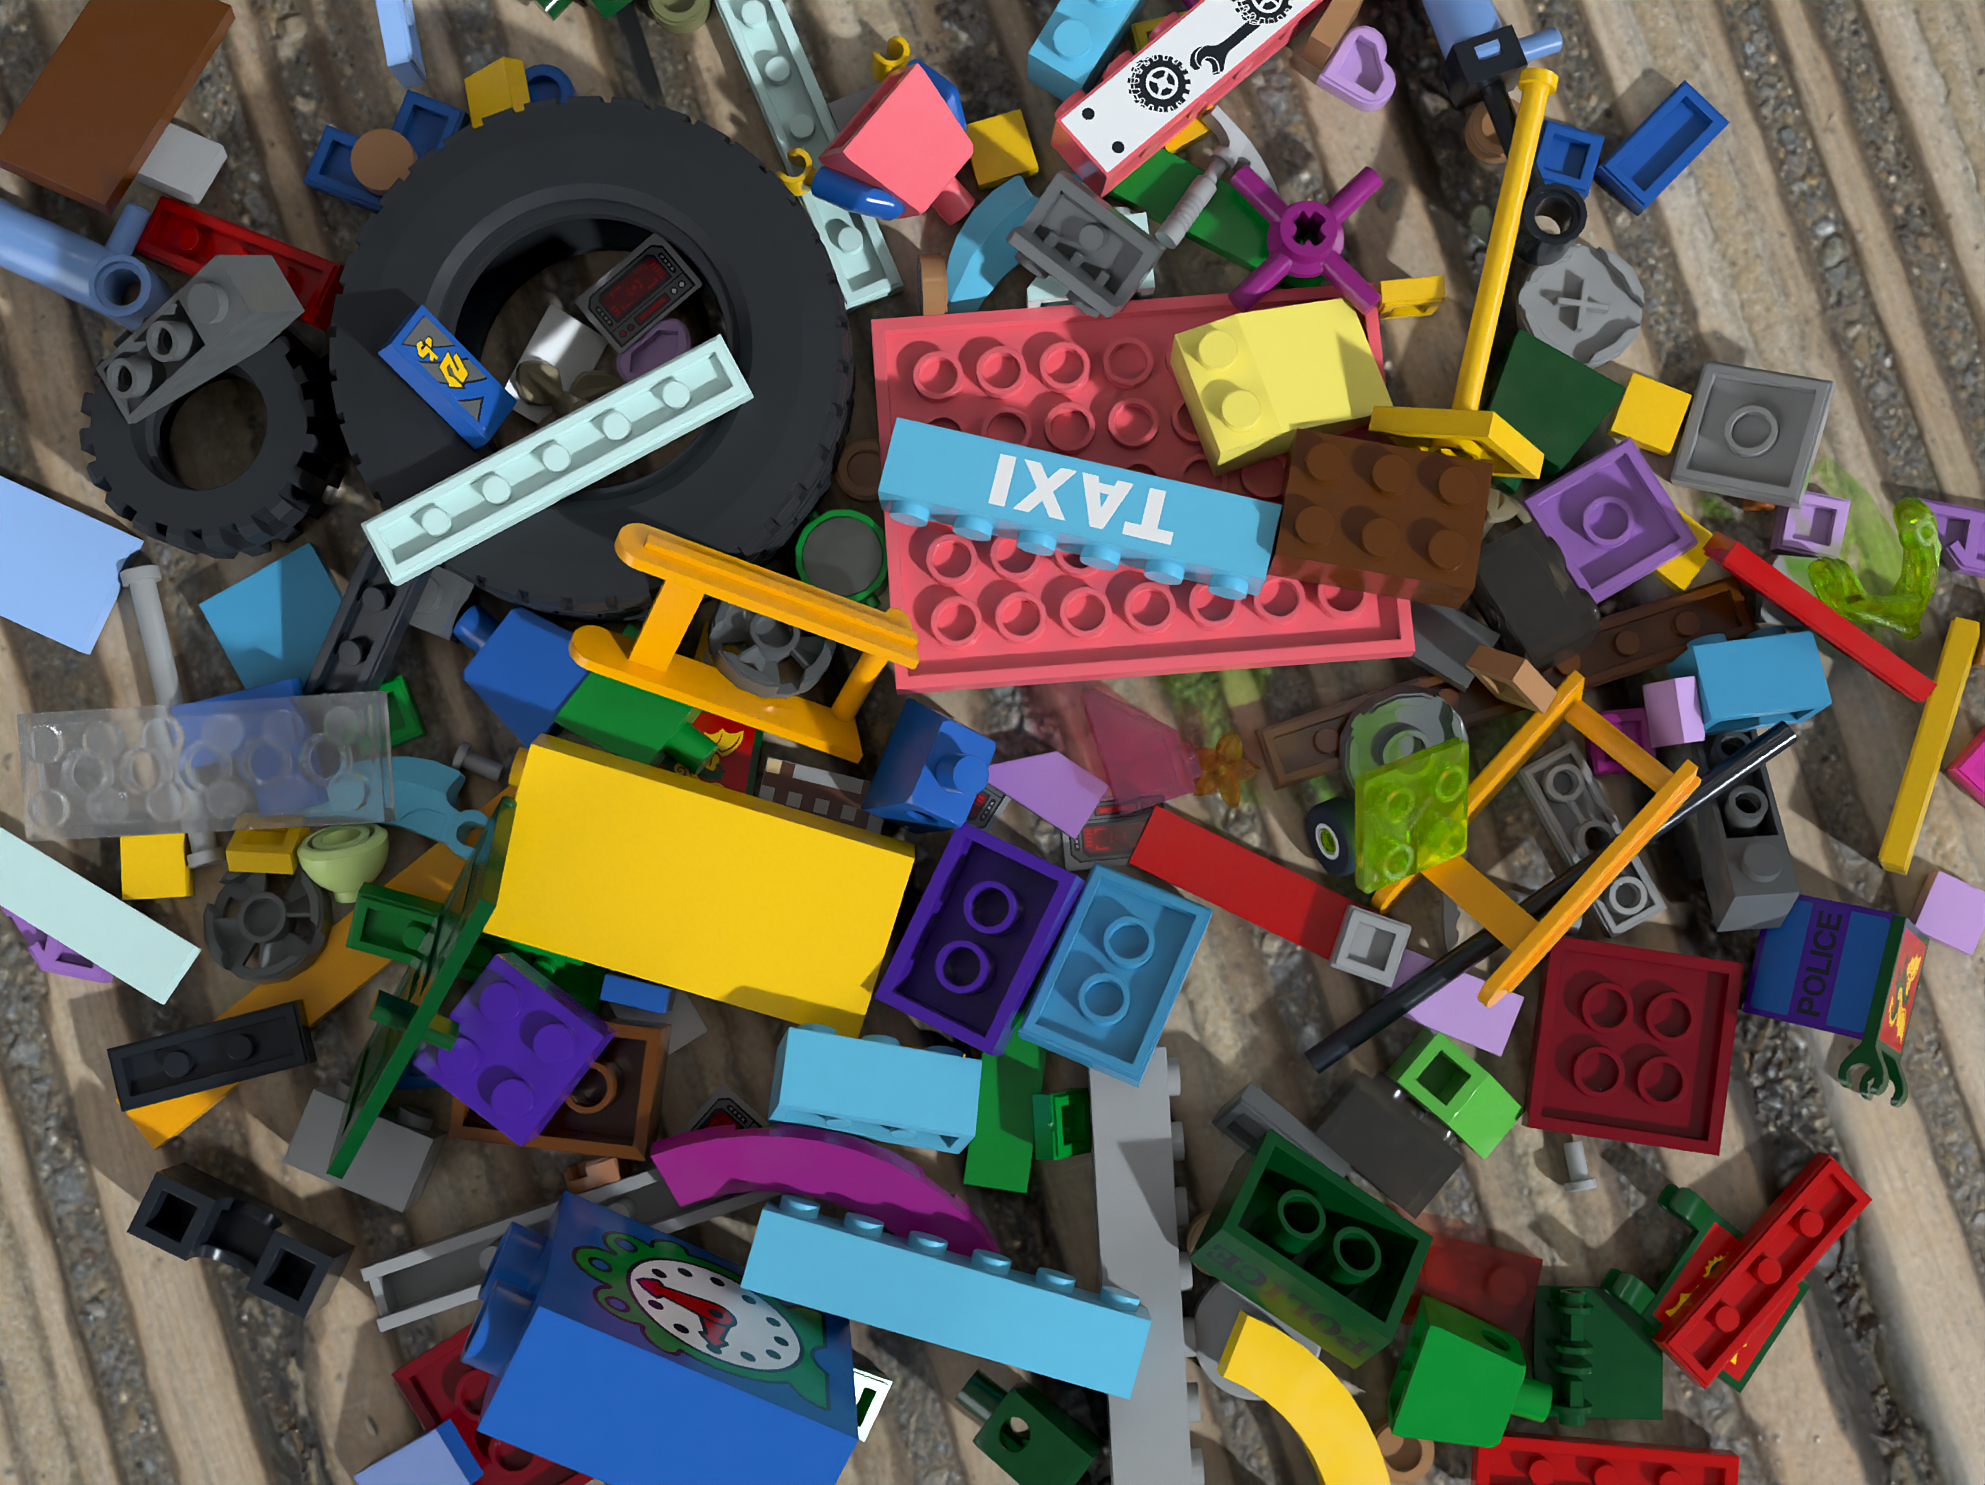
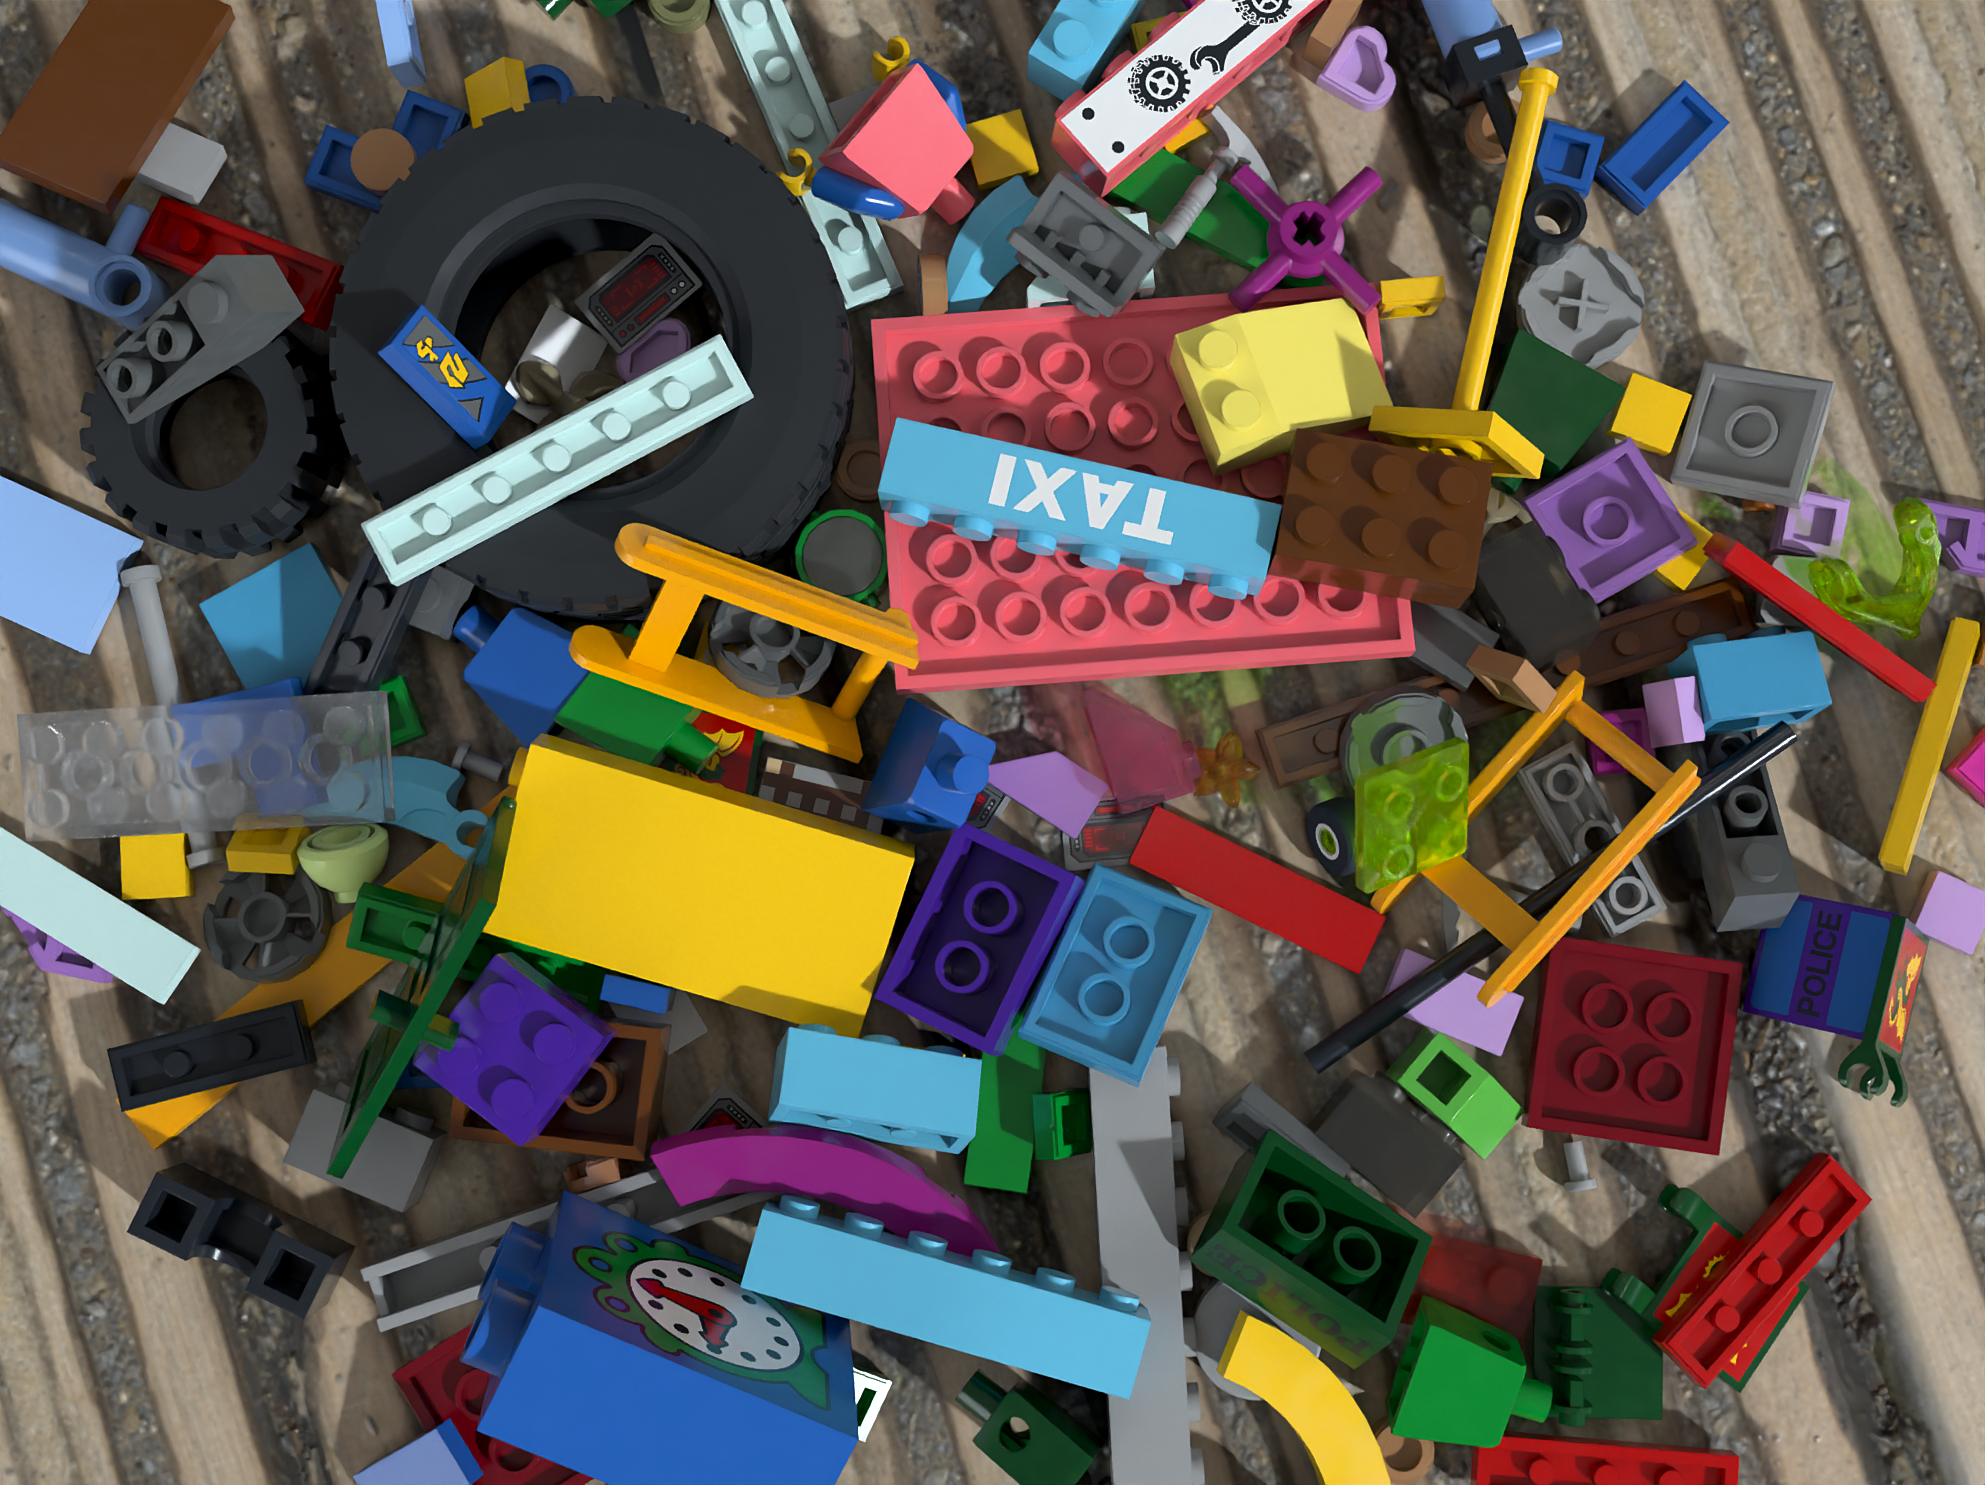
light grey tile [1327,905,1412,988] -> none

